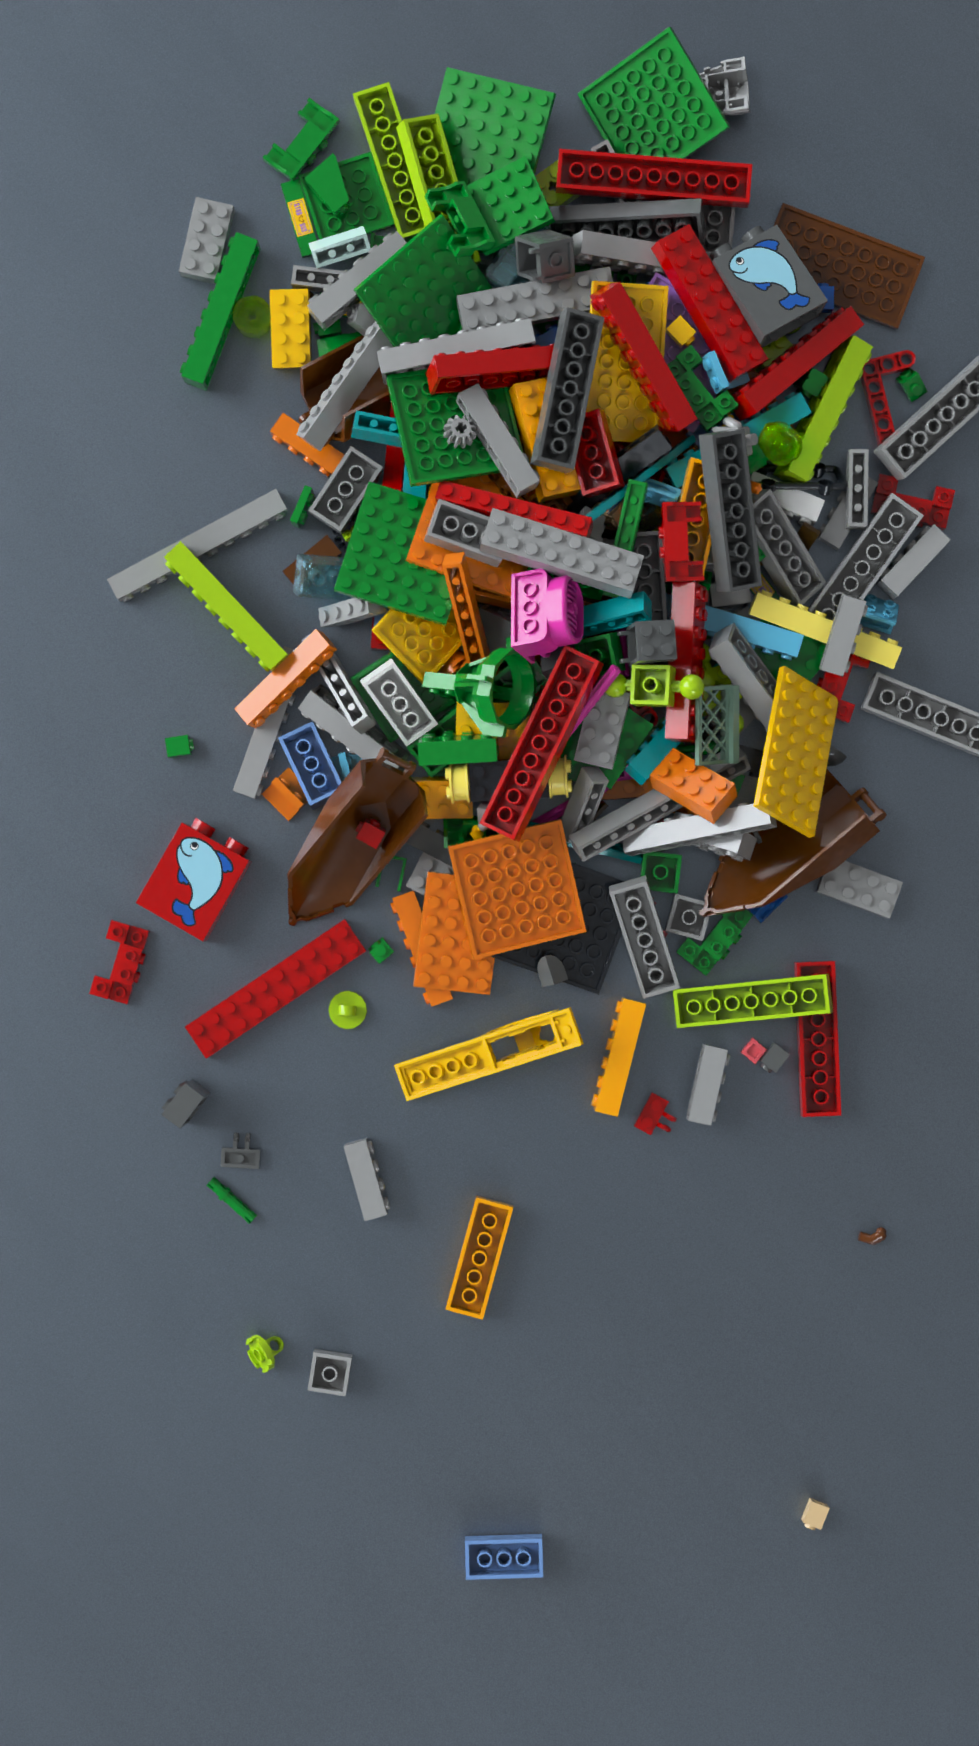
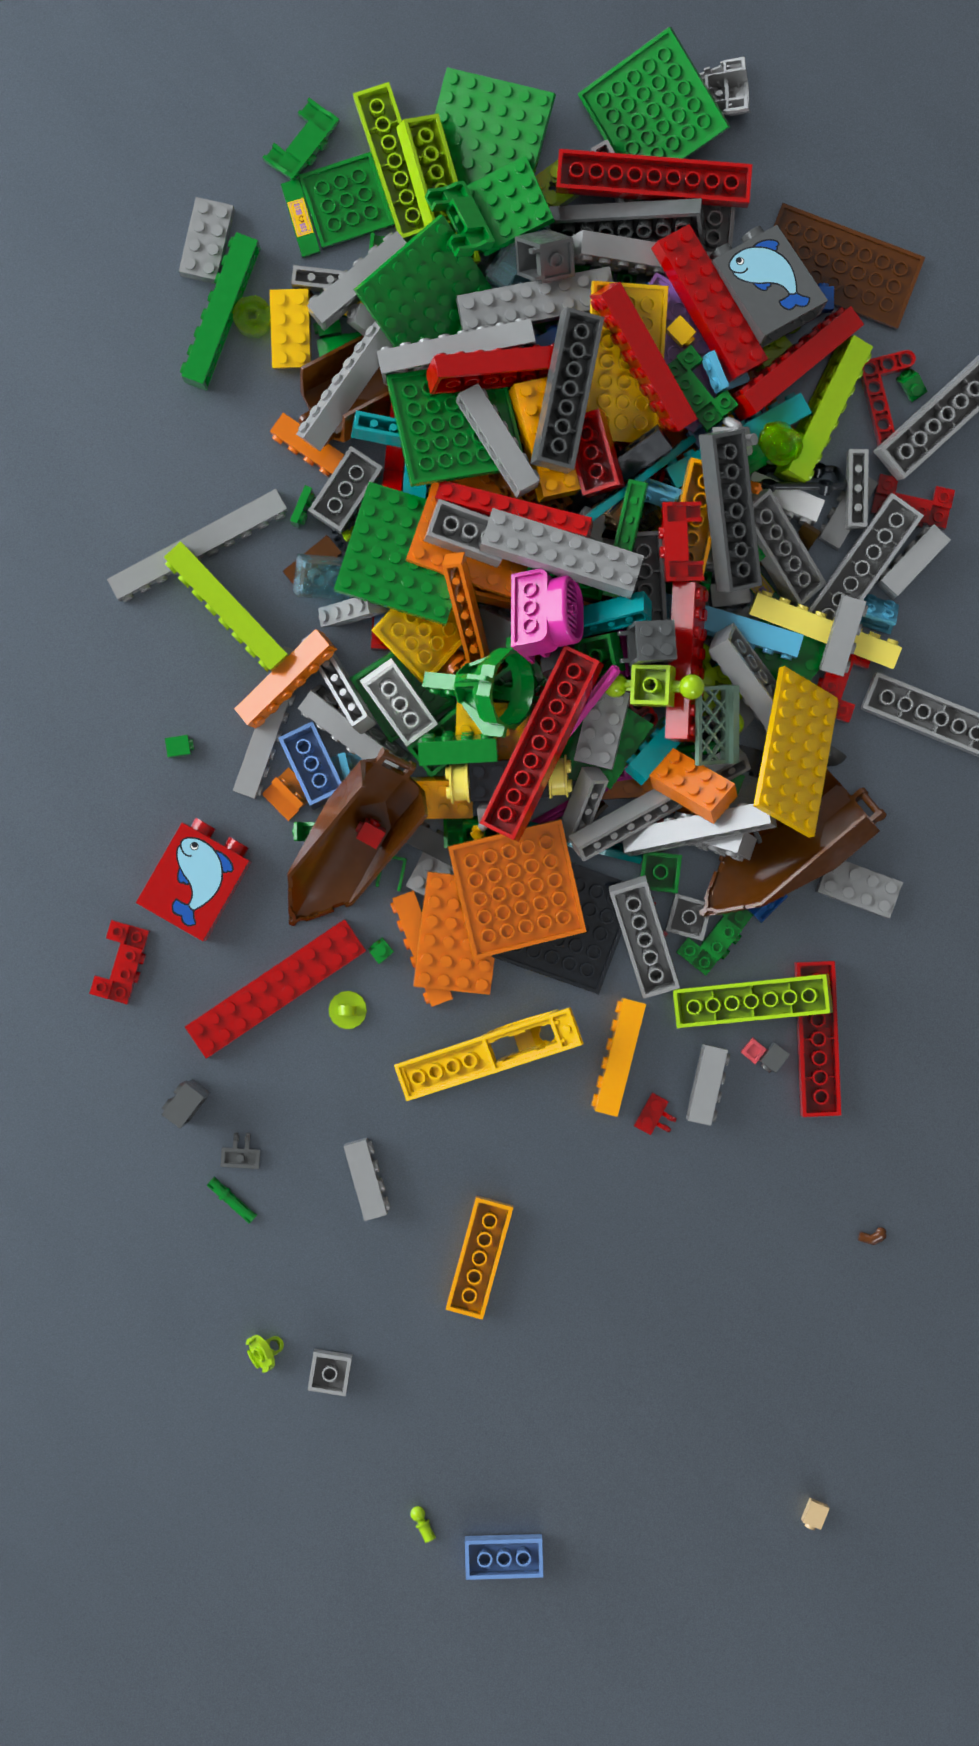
green slope [304,153,350,217] -> none
light aqua brick [308,226,371,268] -> none
light grey gear [443,415,477,449] -> none
dark grey brick [537,955,568,987] -> none
green brick [793,368,828,398] -> none
none -> green bracket [292,822,315,842]
none -> lime pin [410,1506,436,1543]

